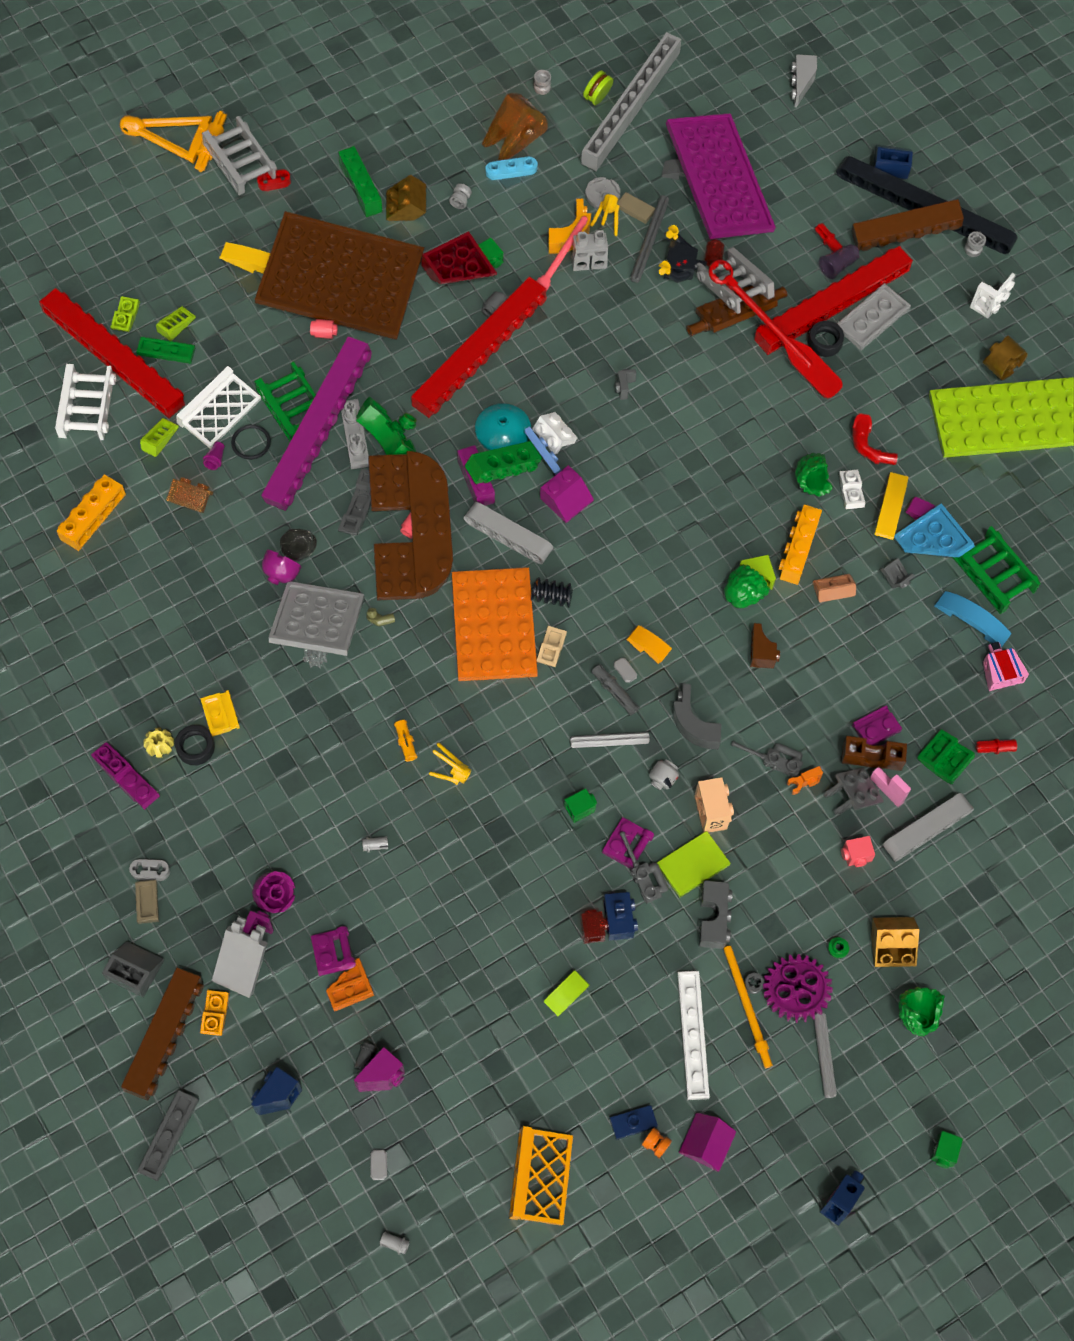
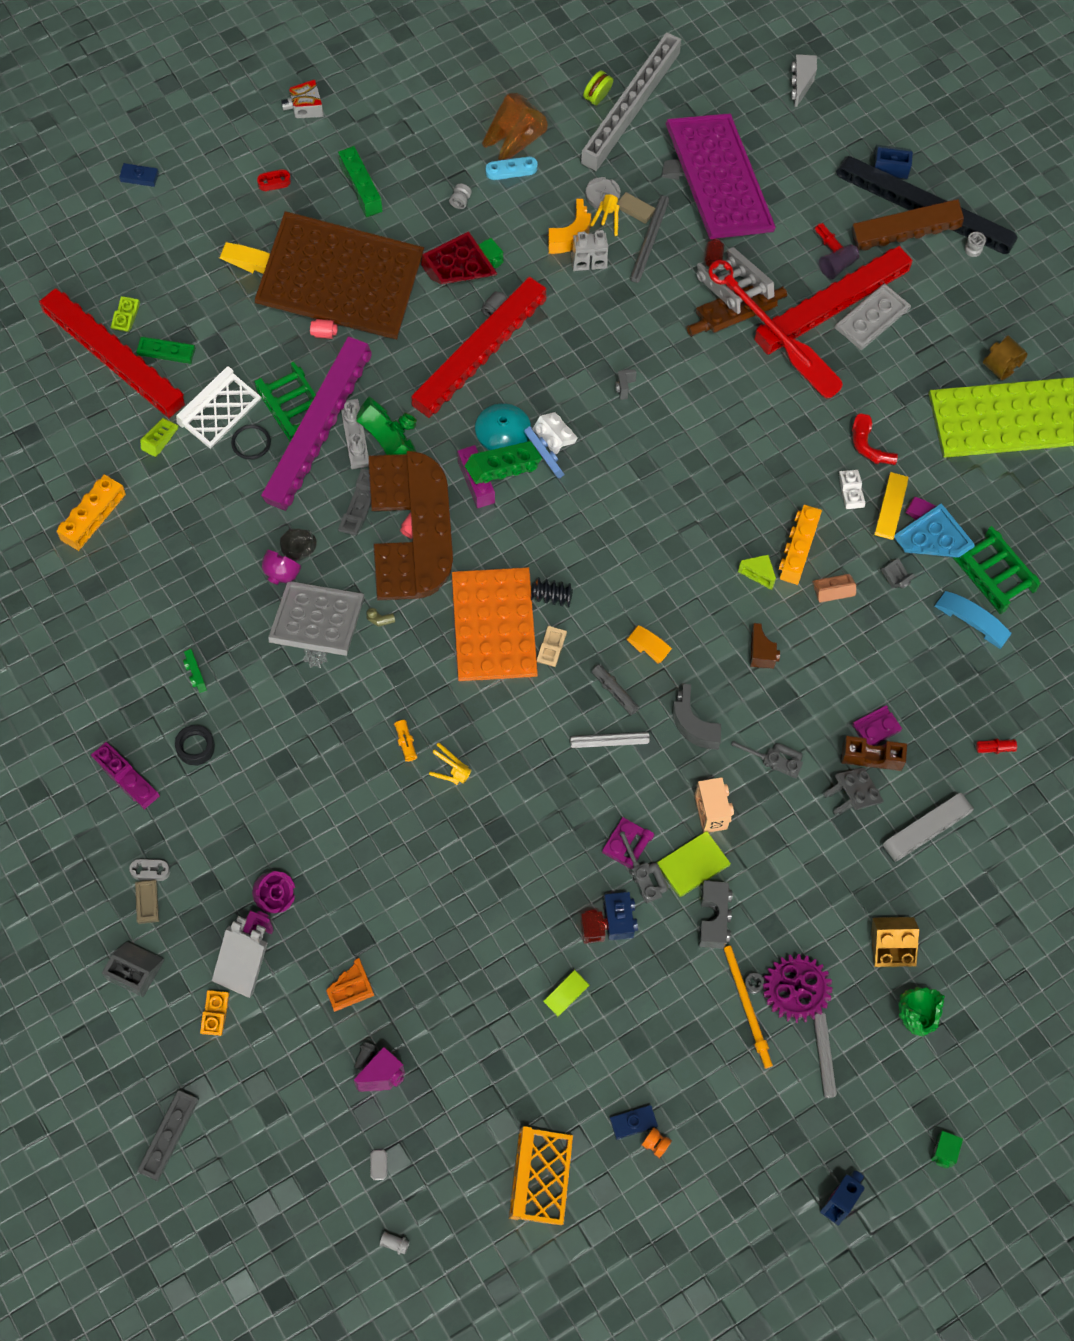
white fence [55,364,116,440] -> none
light orange piece [119,111,227,172] -> none
reddish brown brick [121,968,204,1101] -> none
light yellow piece [144,728,174,758] -> none
lime slope [156,306,196,341] -> none
clear orange bracket [166,477,213,513] -> none
yellow plate [200,690,240,736] -> none
light grey fence [202,116,277,195] -> none
magenta cone [203,441,225,470] -> none
dark blue slope [251,1067,302,1115] -> none
magenta plate [311,926,356,976] -> none
light grey pin [362,836,388,853] -> none
pearl gold slope [386,174,426,221] -> none
light grey beam [464,502,553,564] -> none
light grey wheel [534,70,551,95] -> none
coral piece [537,216,588,292] -> none
magenta slope [540,465,594,523] -> none
green brick [564,789,597,823] -> none
light grey piece [614,658,637,683] -> none
light grey head [649,759,679,790] -> none
black torso [659,225,707,283] -> none
white tile [677,971,710,1100] -> none
magenta slope [679,1113,736,1172] -> none
green hair [724,564,770,608] -> none
orange plate [787,766,823,795] -> none
green hair [795,452,832,497] -> none
black tyre [808,320,844,357] -> none
green plate [828,937,849,959] -> none
coral brick [841,836,875,867] -> none
bright pink tile [870,767,911,807] -> none
green slope [917,729,975,785] -> none
white bracket [970,273,1016,318] -> none
torso [983,642,1029,691] -> none
none -> dark blue plate [119,163,159,187]
none -> green plate [183,649,207,693]
none -> torso [281,80,323,118]

